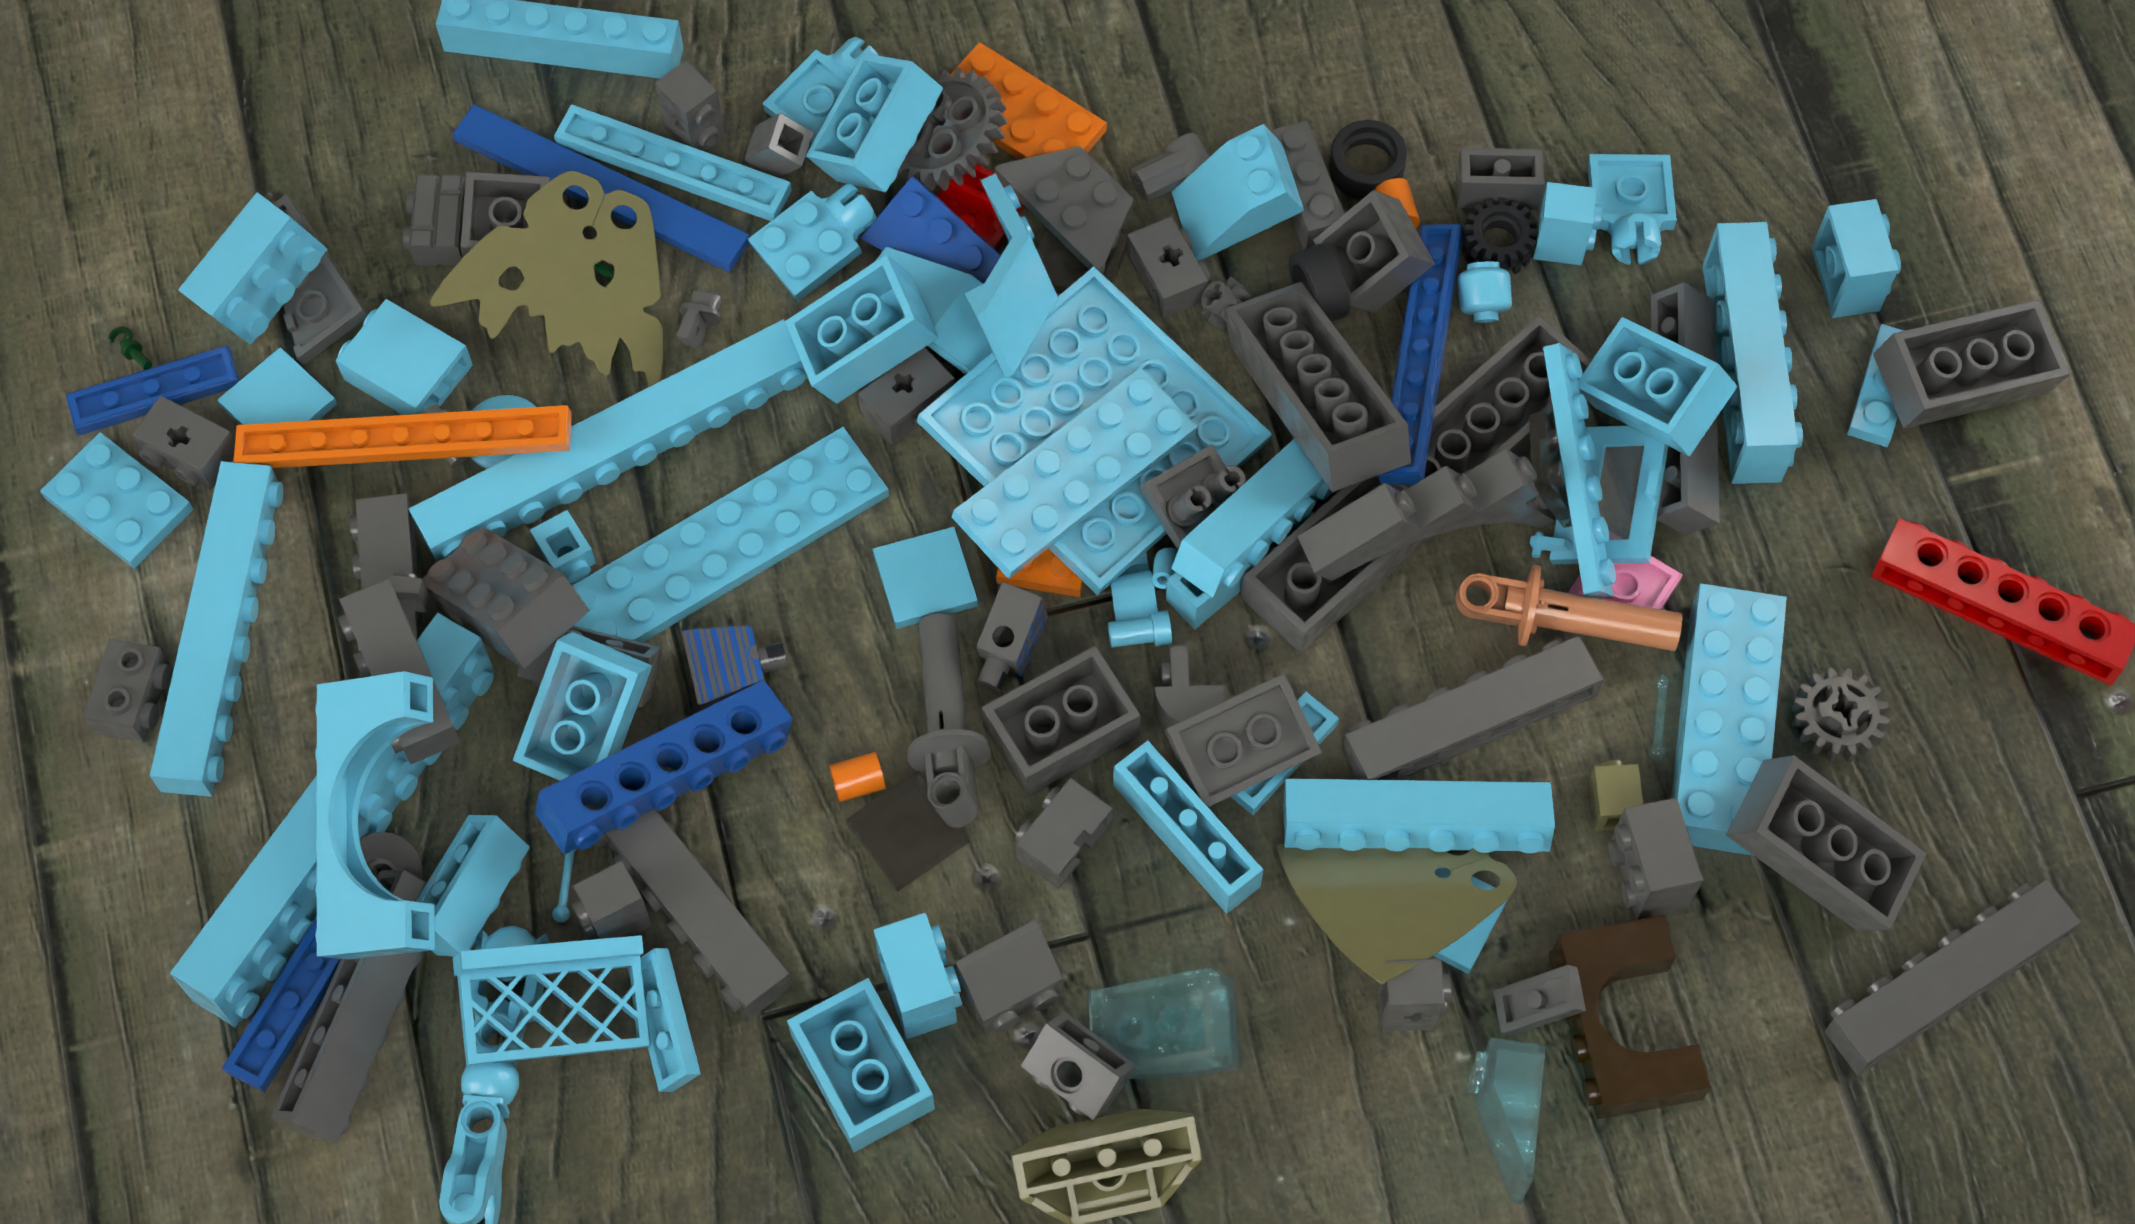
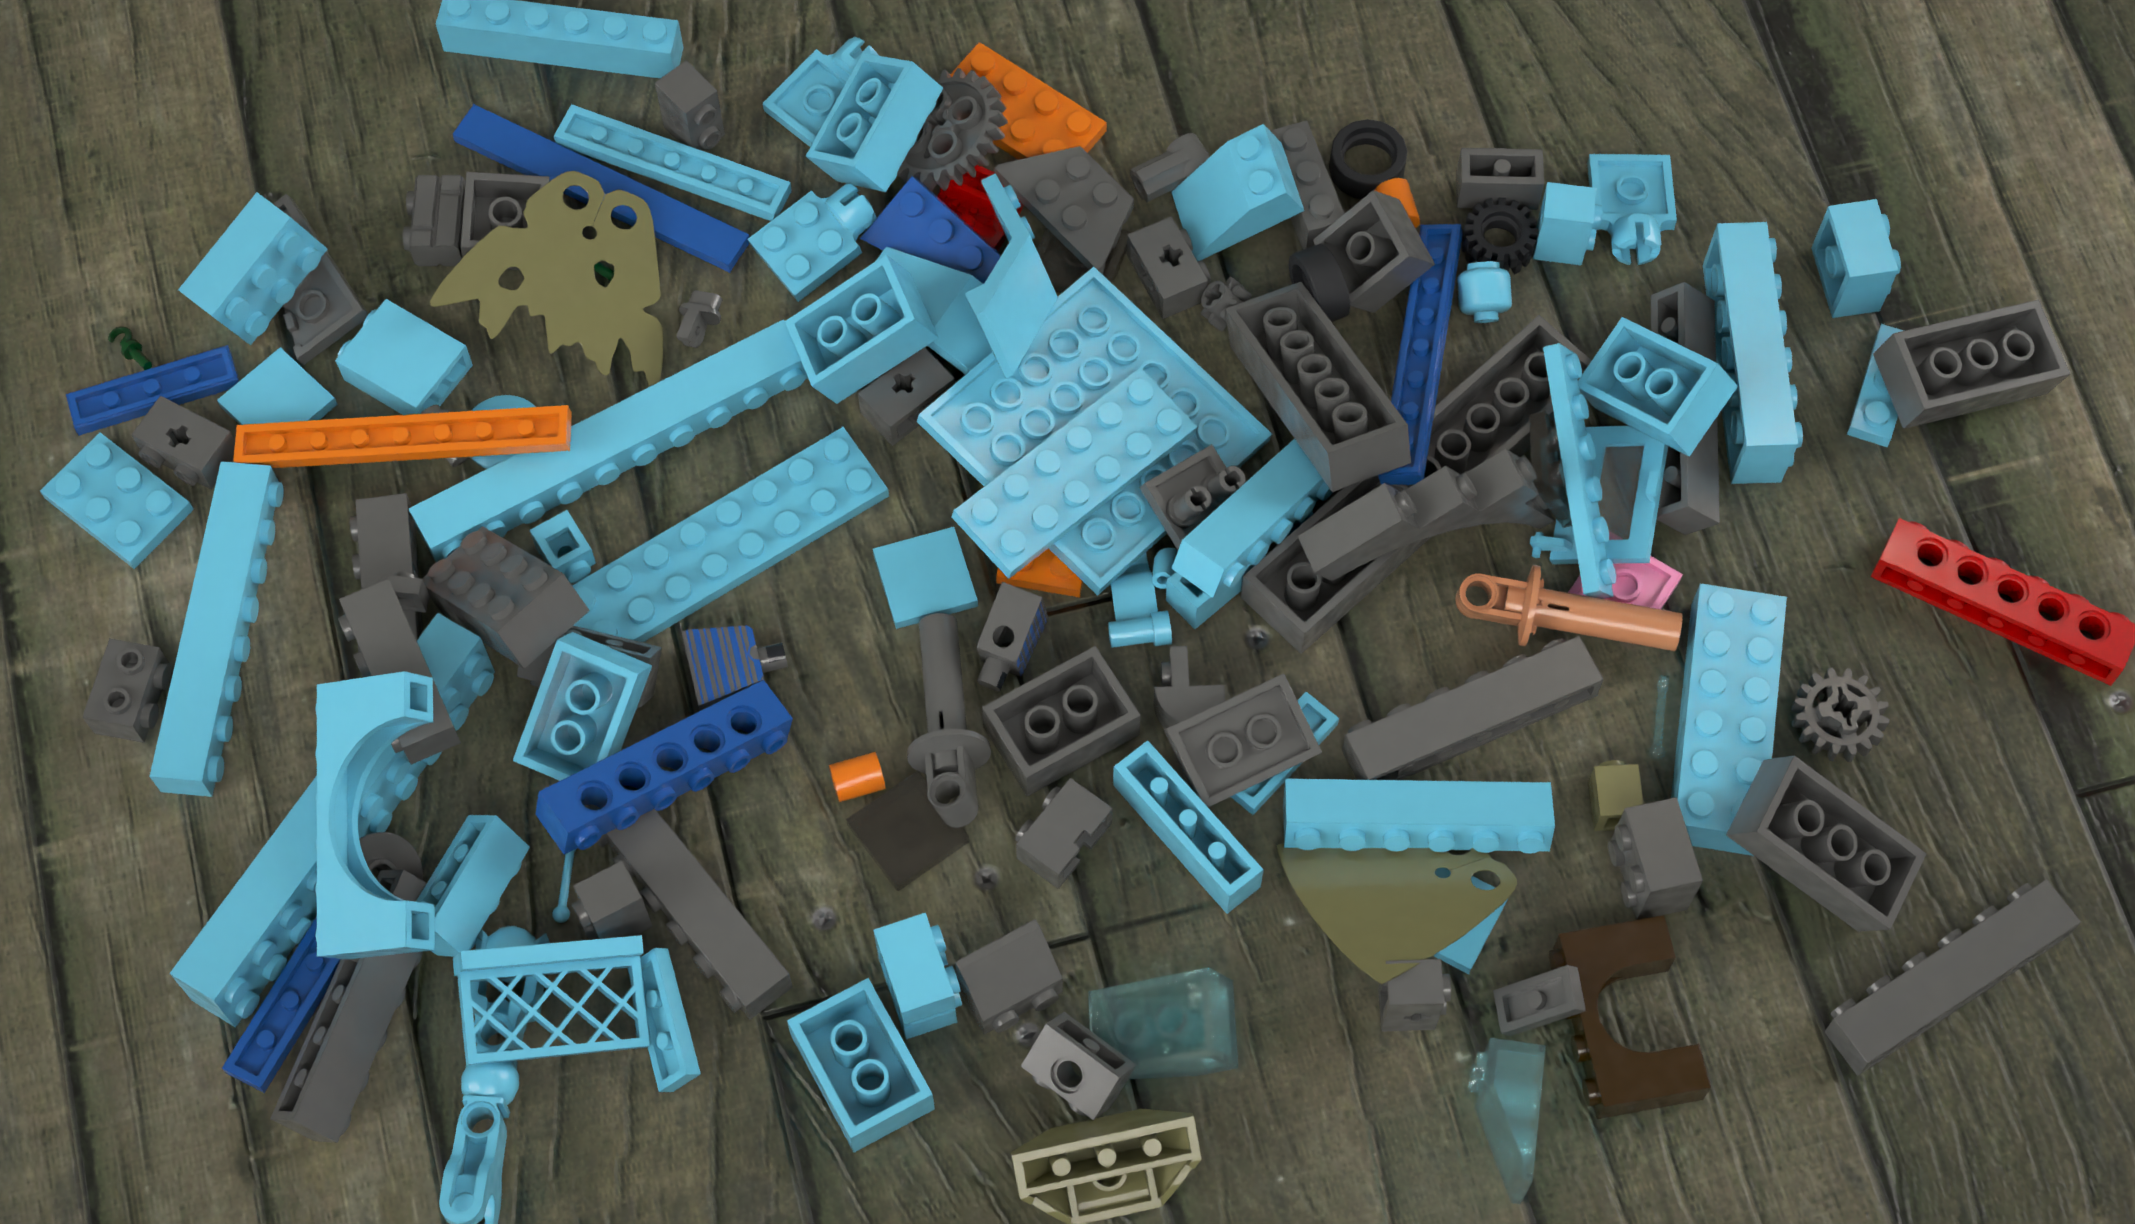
dark grey brick [744,113,813,178] -> none

